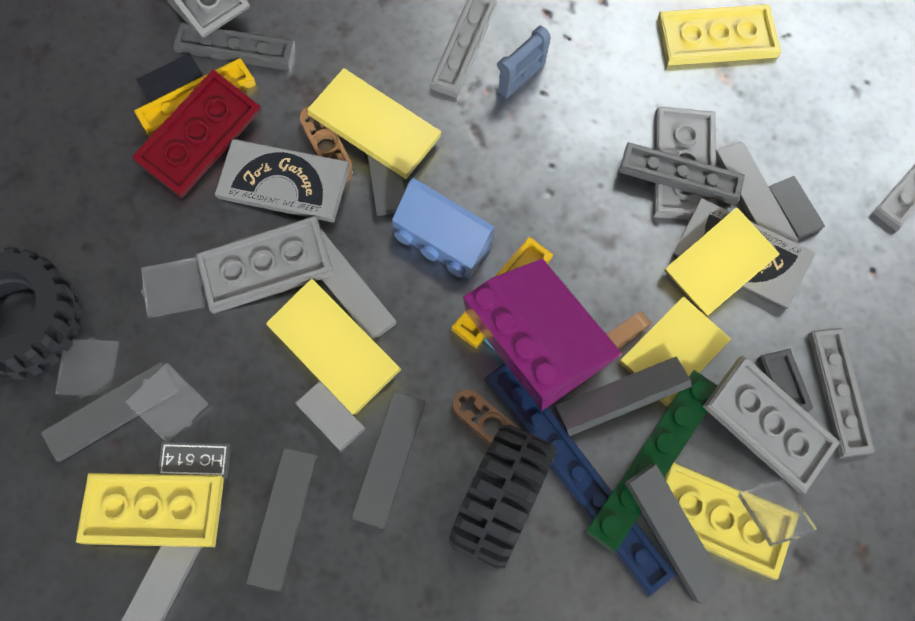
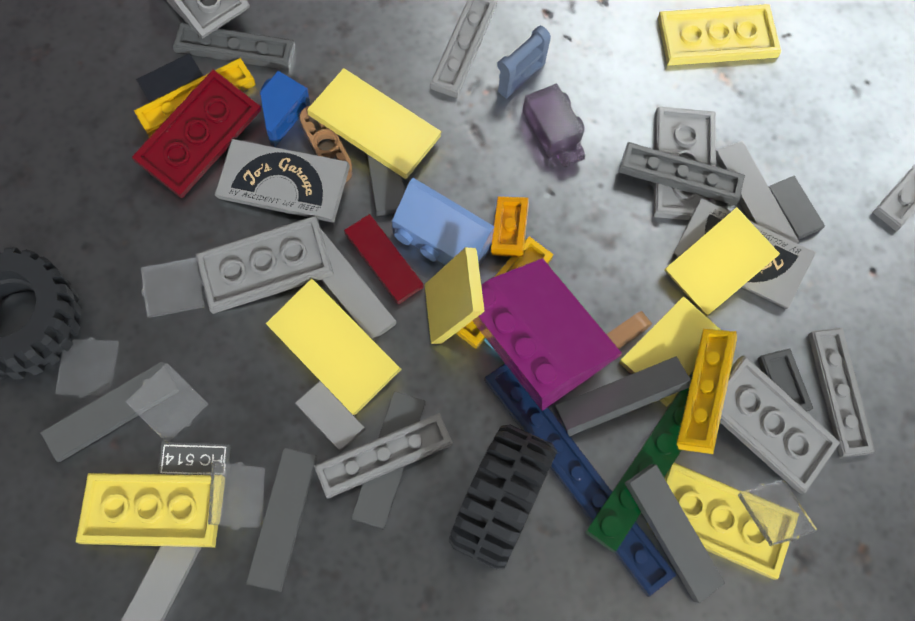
medium nougat beam [452,390,520,446] -> none
none -> clear piece [208,462,265,530]
none -> blue slope [260,71,310,147]
none -> light grey tile [314,413,453,499]
none -> dark red tile [344,214,424,305]
none -> light yellow tile [424,247,485,344]
none -> light orange plate [491,196,529,257]
none -> clear purple brick [522,83,585,167]
none -> yellow tile [677,329,737,454]

